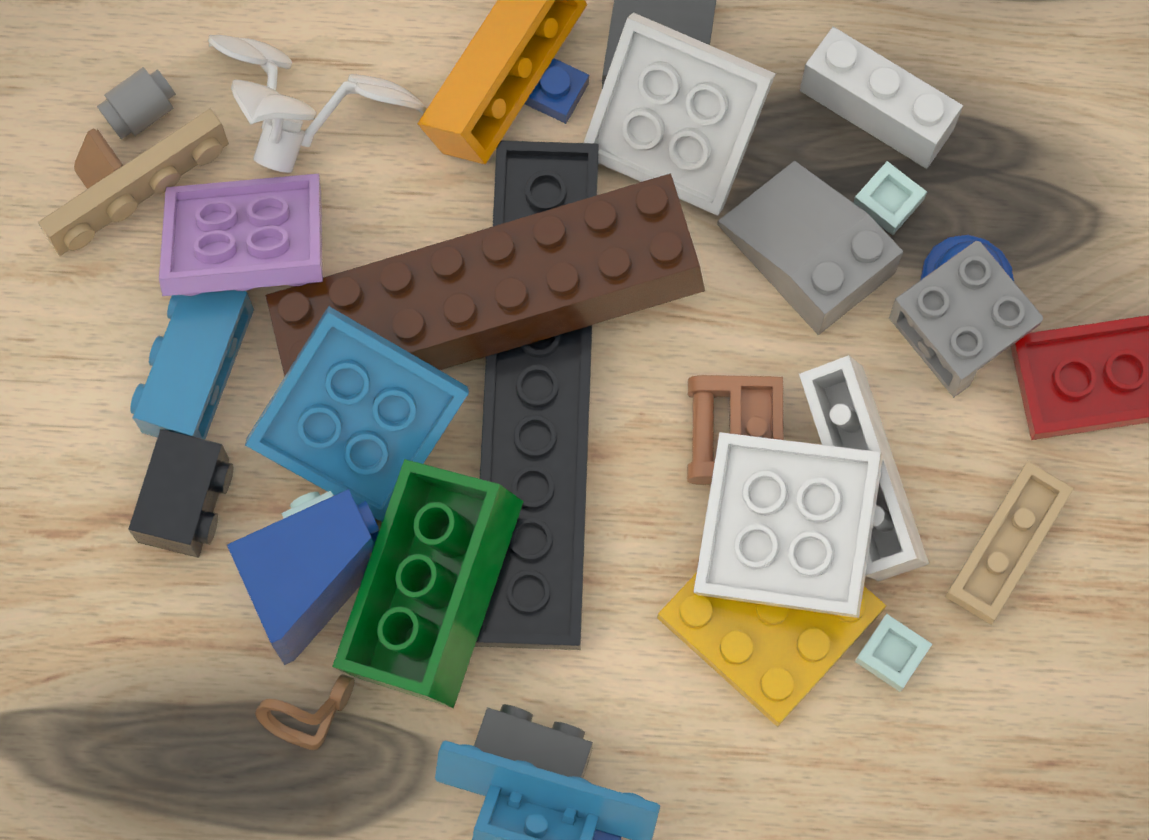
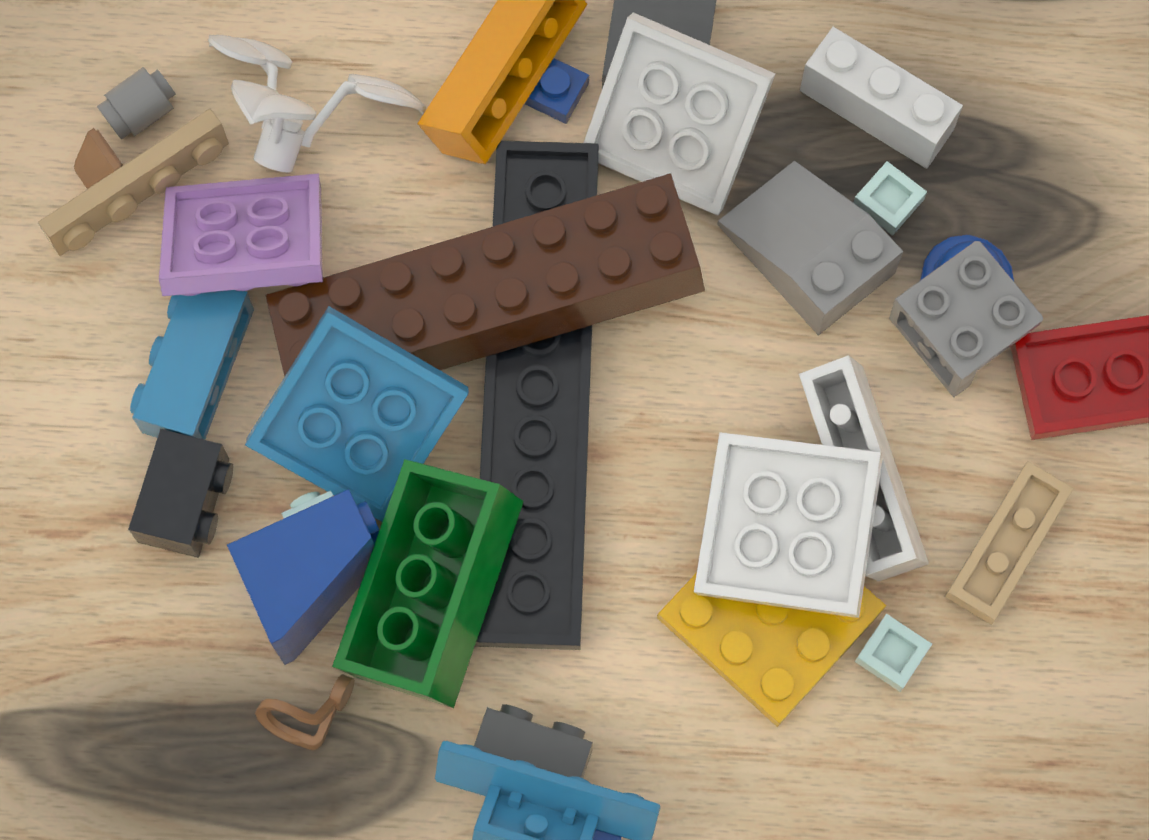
nougat plate [687,375,784,485] -> none

